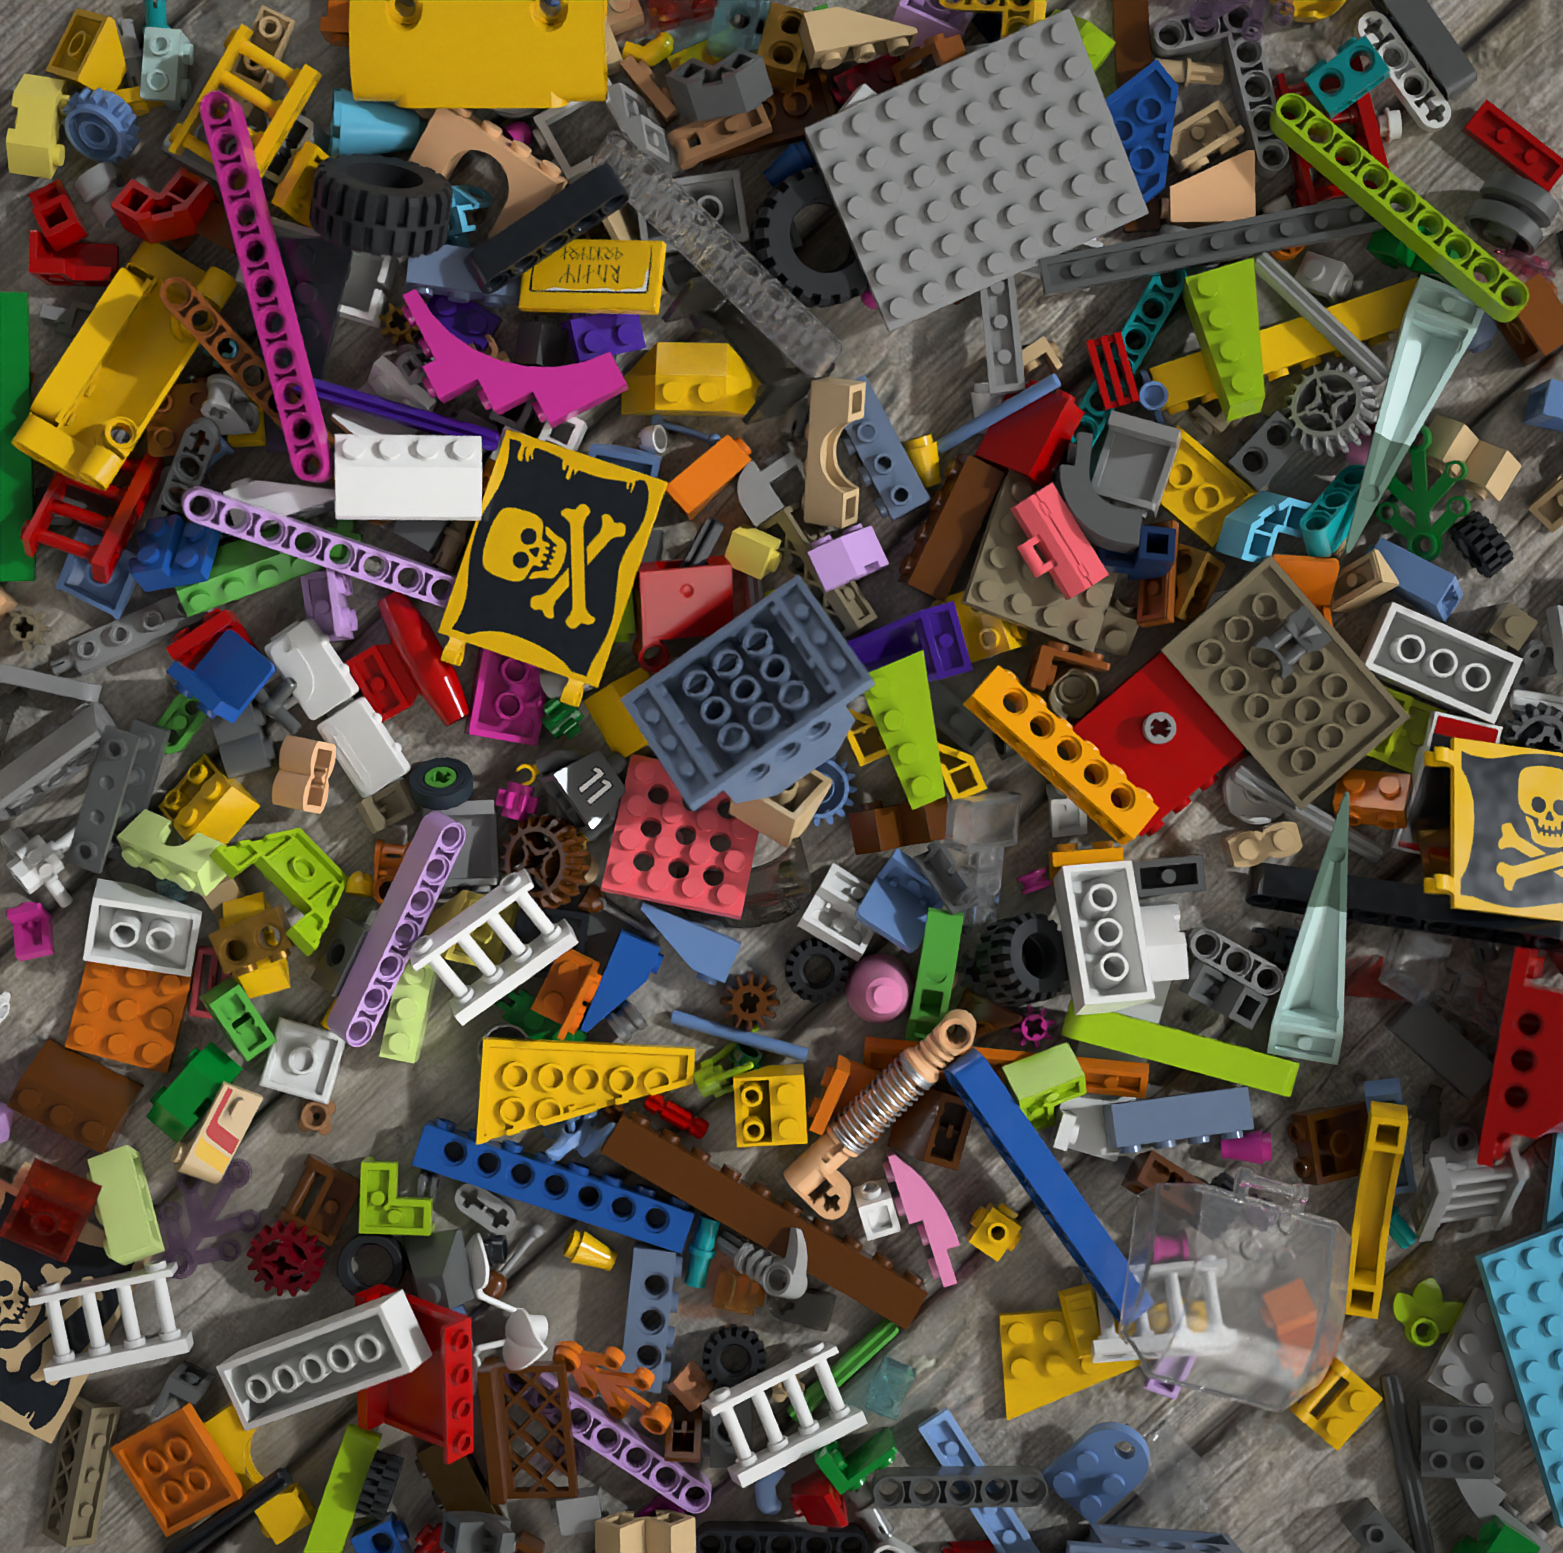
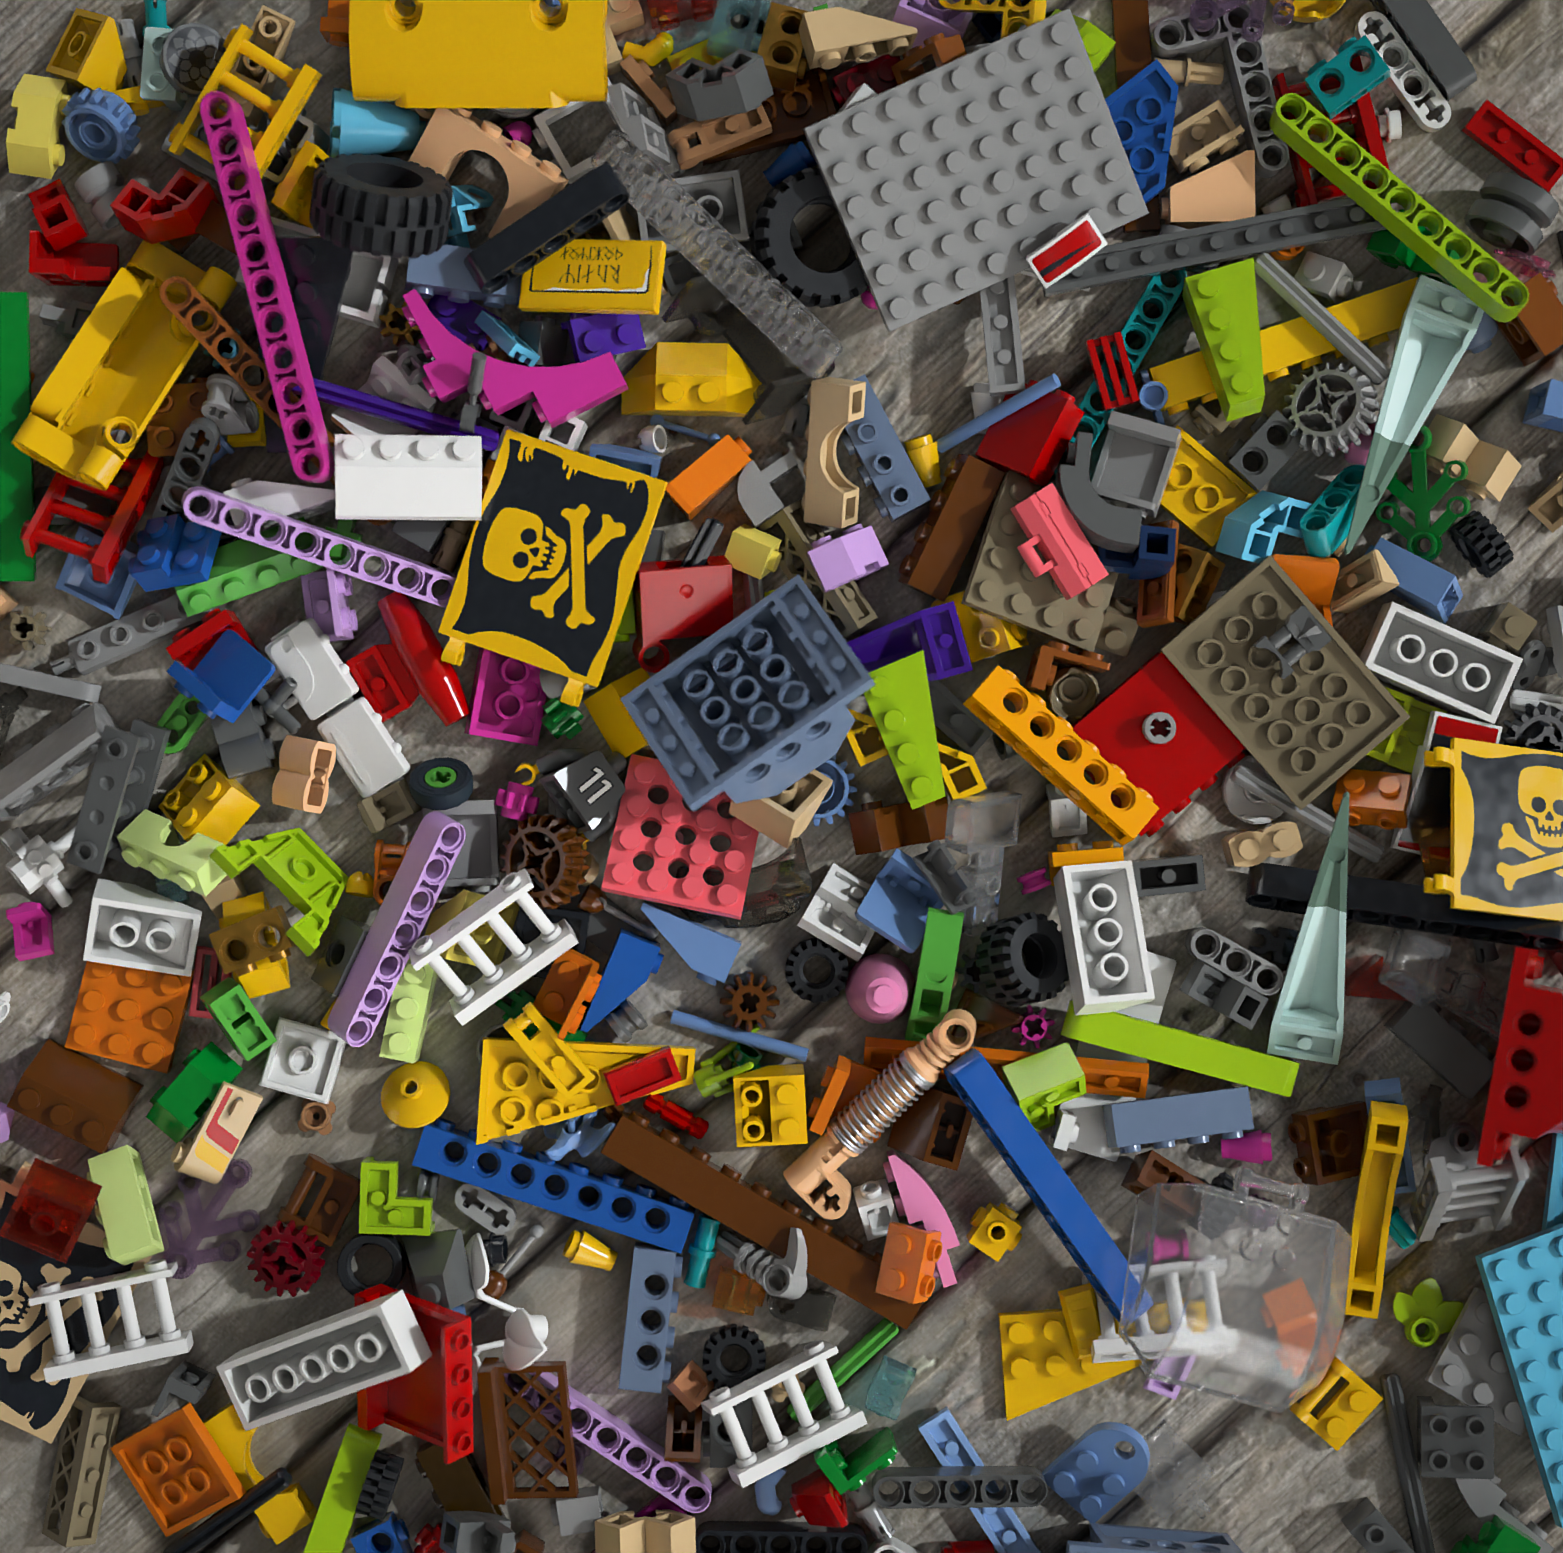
orange plant [552,1340,672,1435] -> none
tan bracket [1022,336,1064,376] -> none
white brick [1139,900,1189,982] -> none
none -> tile [159,22,226,97]
none -> yellow dish [381,1061,451,1128]
none -> dark grey piece [459,352,487,434]
none -> medium azure tile [475,311,540,367]
none -> yellow plate [503,1001,595,1101]
none -> red tile [602,1045,682,1106]
none -> orange bracket [875,1222,943,1304]
none -> slope [1026,213,1107,288]

